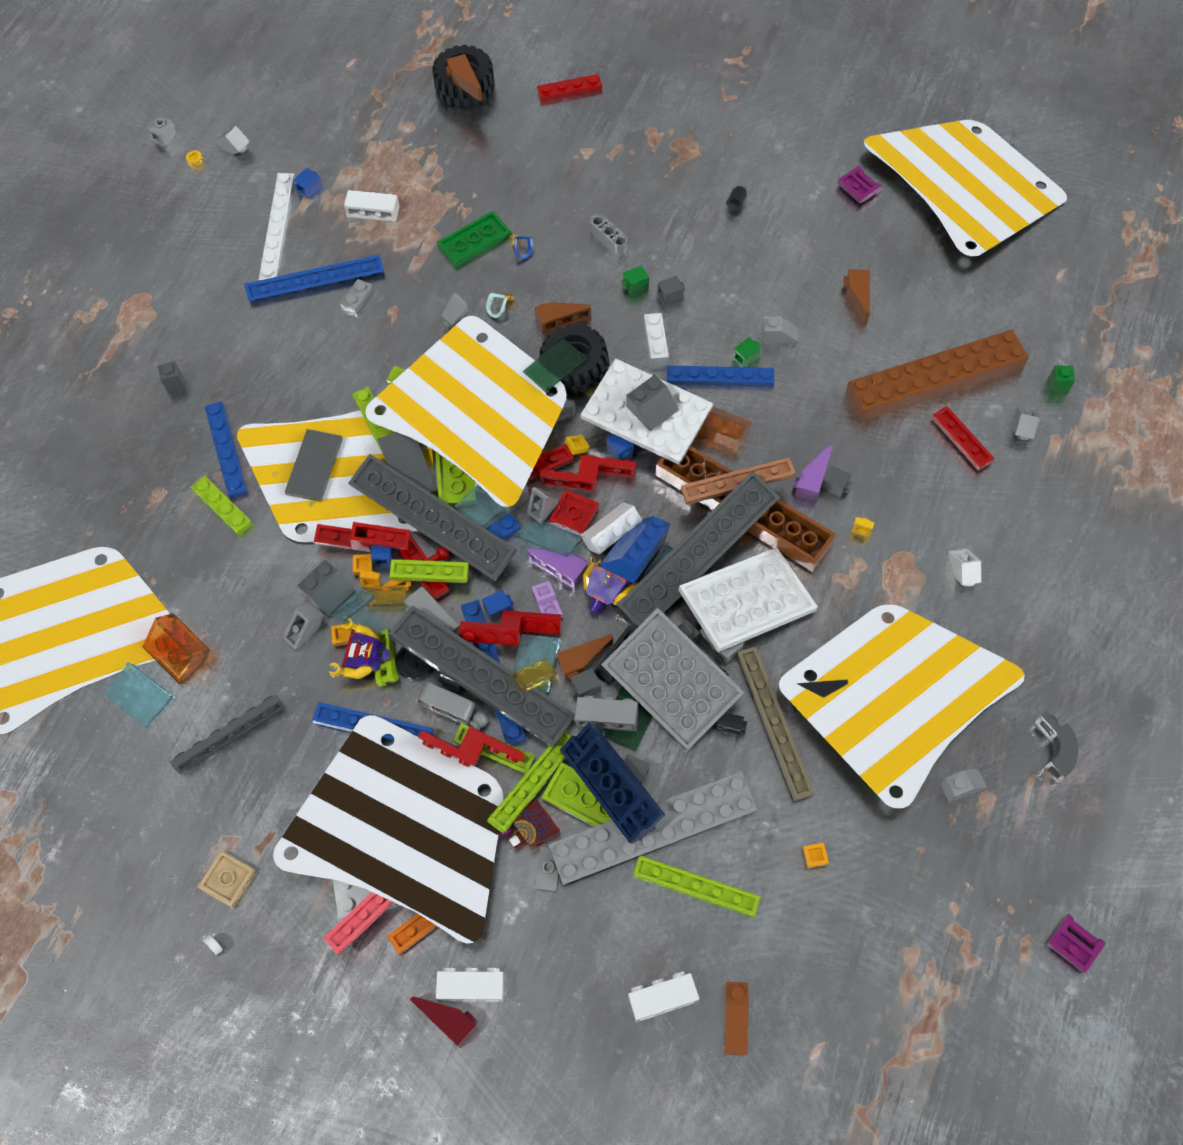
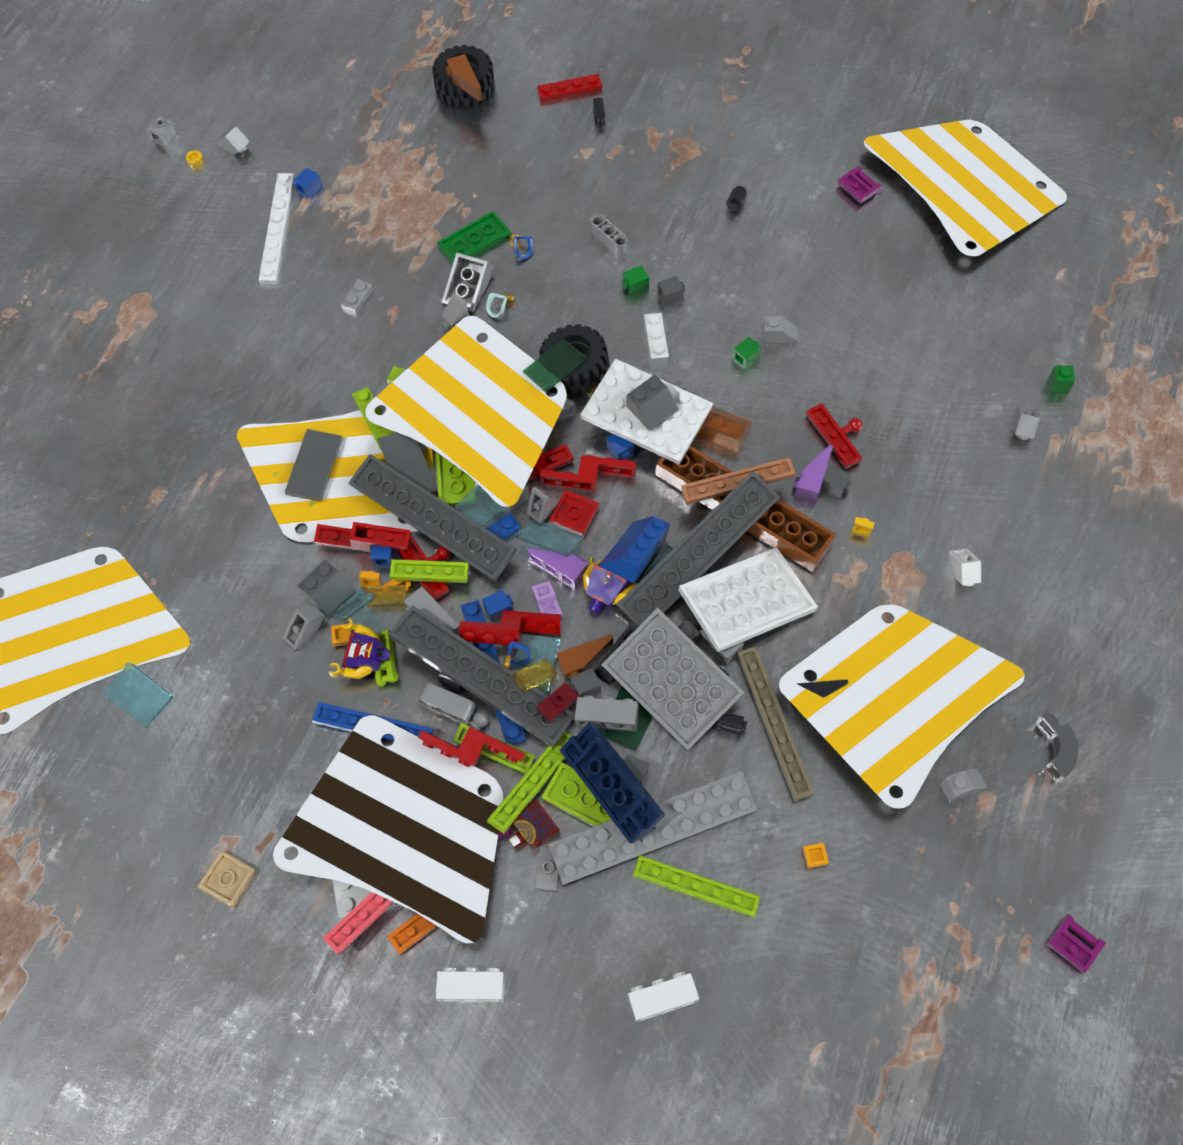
clear orange slope [142,613,210,685] -> none
dark grey brick [158,361,184,392] -> none
dark grey plate [170,694,285,774] -> none
lime plate [191,475,253,536] -> none
white tile [203,935,223,956] -> none
blue plate [204,401,248,499] -> none
blue plate [244,254,384,301] -> none
white brick [344,190,400,222] -> none
light orange plate [352,554,373,575] -> none
black tile [396,647,434,681] -> none
dark red slope [410,996,478,1048] -> none
dark orange slope [534,302,591,334] -> none
yellow plate [565,435,590,455] -> none
white brick [580,502,642,554] -> none
blue plate [667,365,774,387] -> none
dark orange slope [724,982,749,1055] -> none
dark orange slope [843,269,870,324] -> none
dark orange brick [845,329,1029,422] -> none
red plate [932,406,995,471] -> none
none -> light grey slope [441,253,494,312]
none -> blue piece [503,641,531,668]
none -> dark red plate [536,682,579,723]
none -> black bar [593,97,605,127]
none -> red plate [806,403,863,469]

